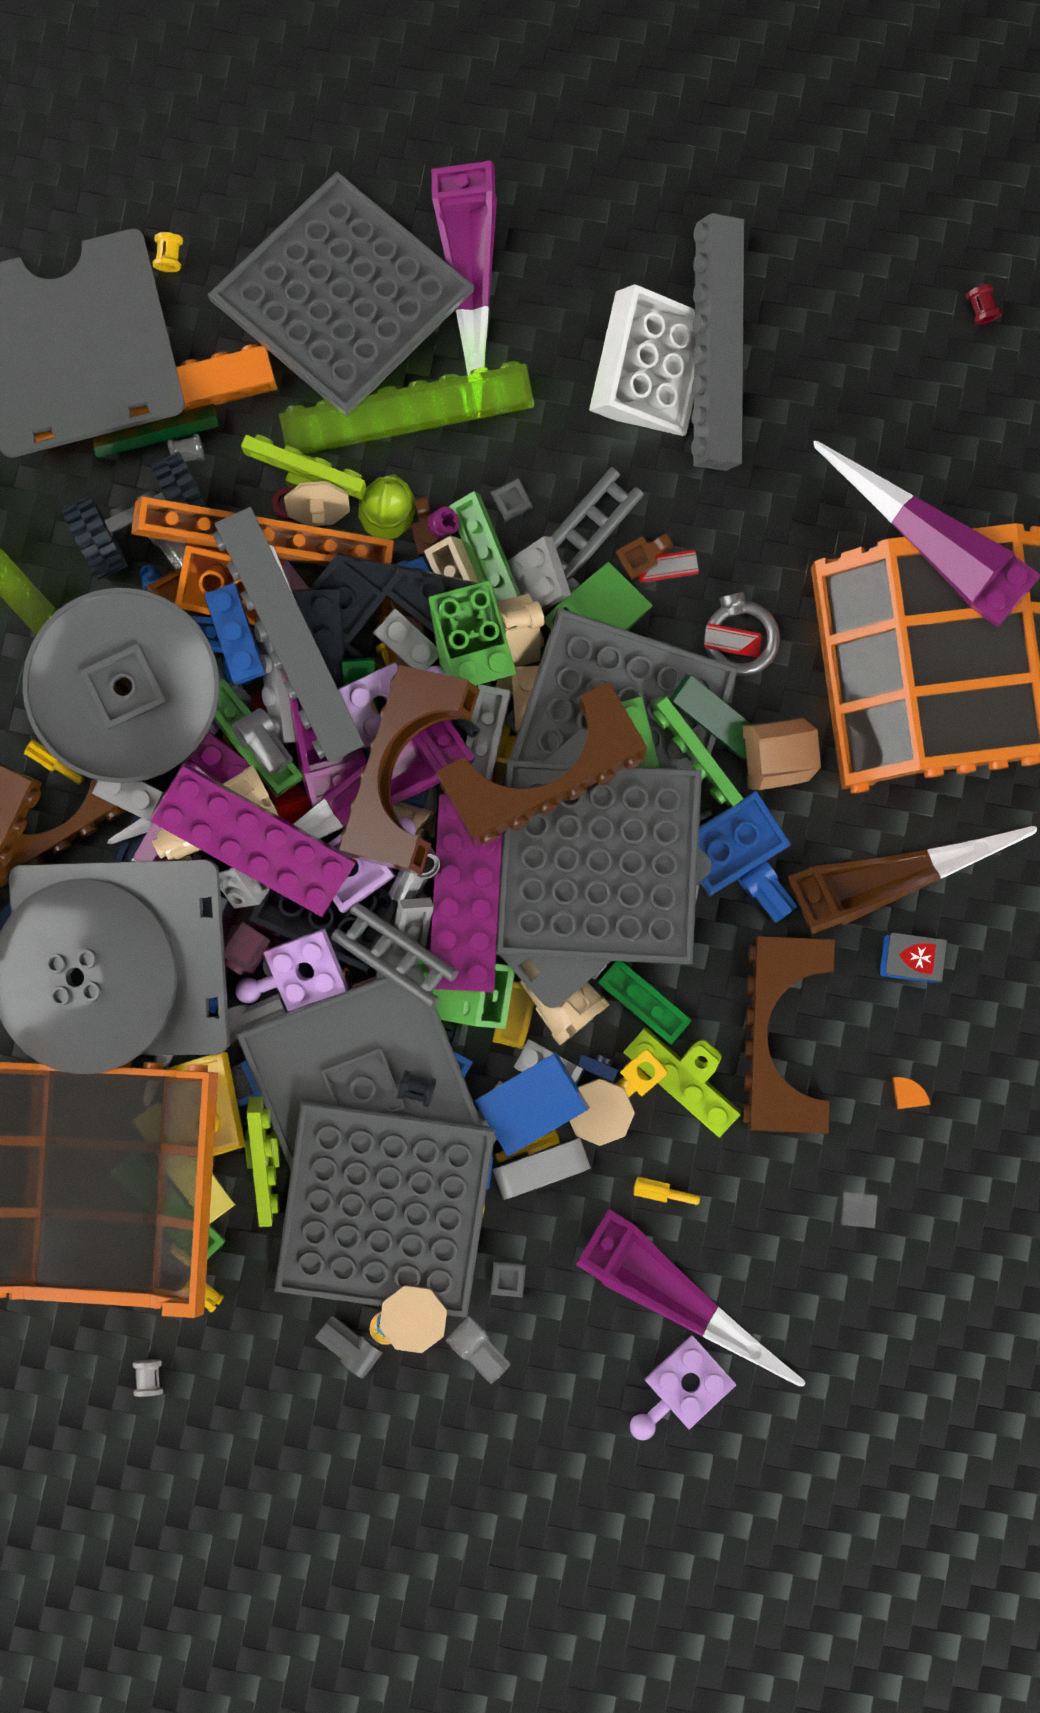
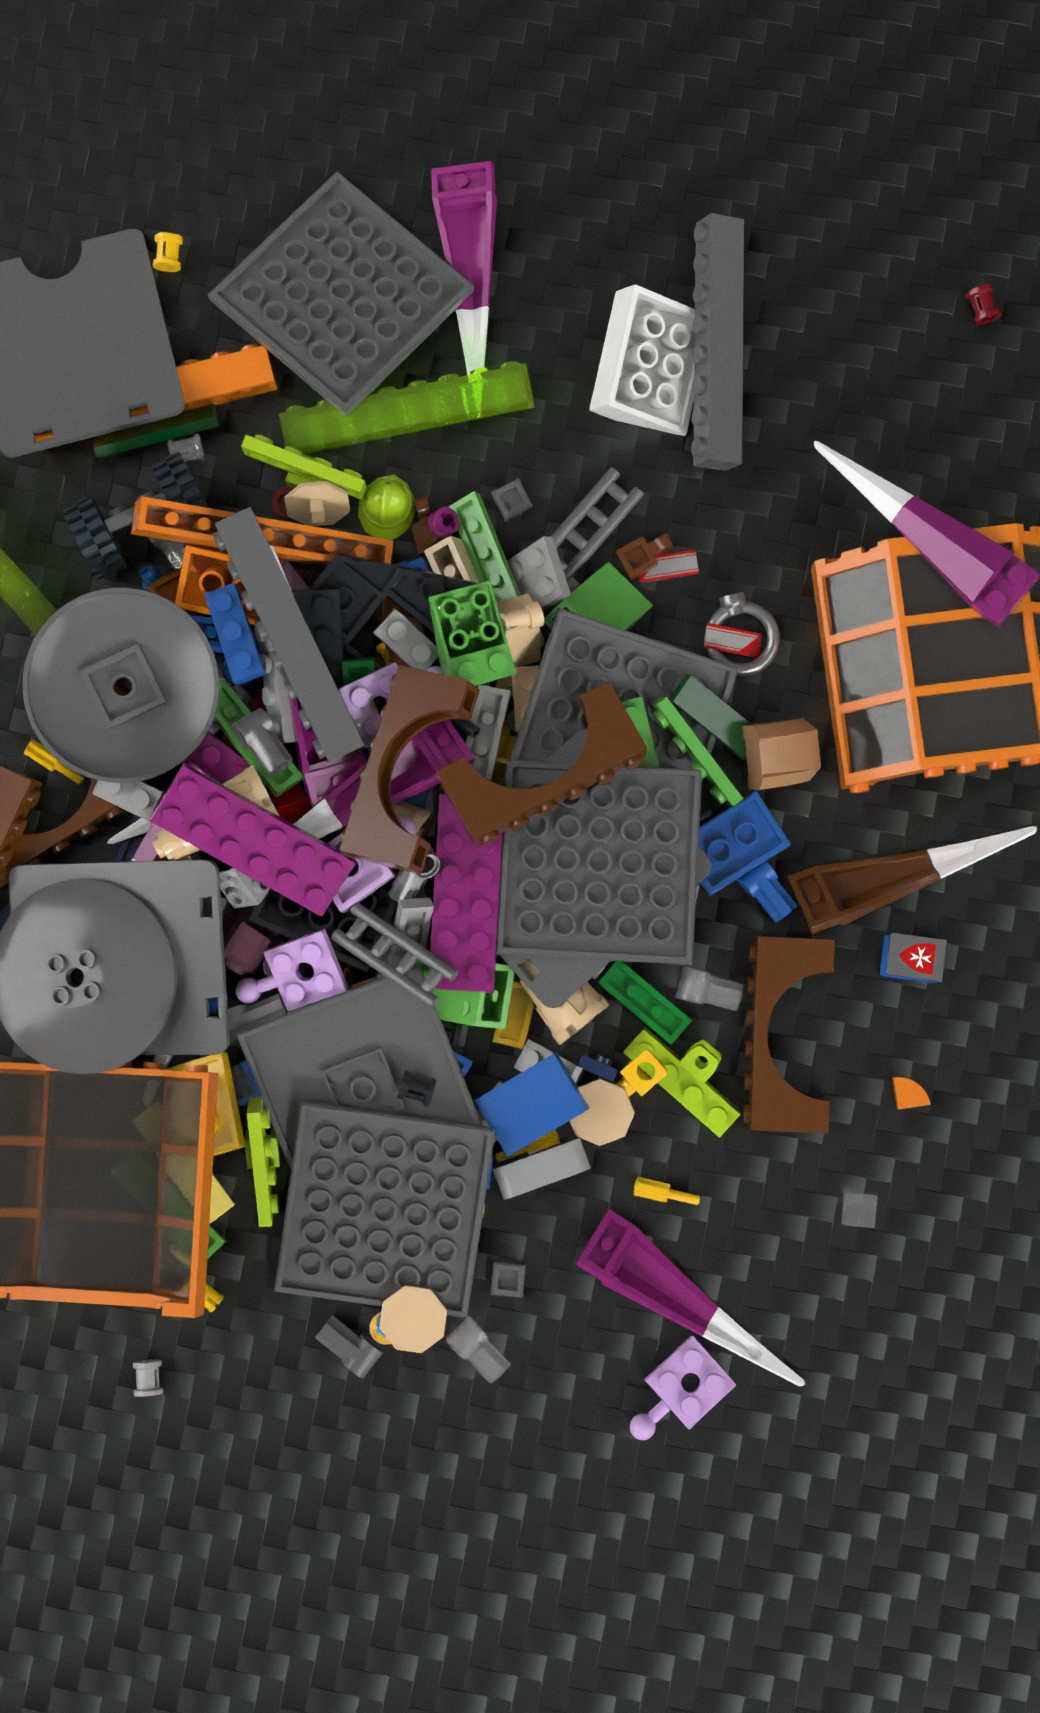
none -> clear piece [675,967,743,1011]

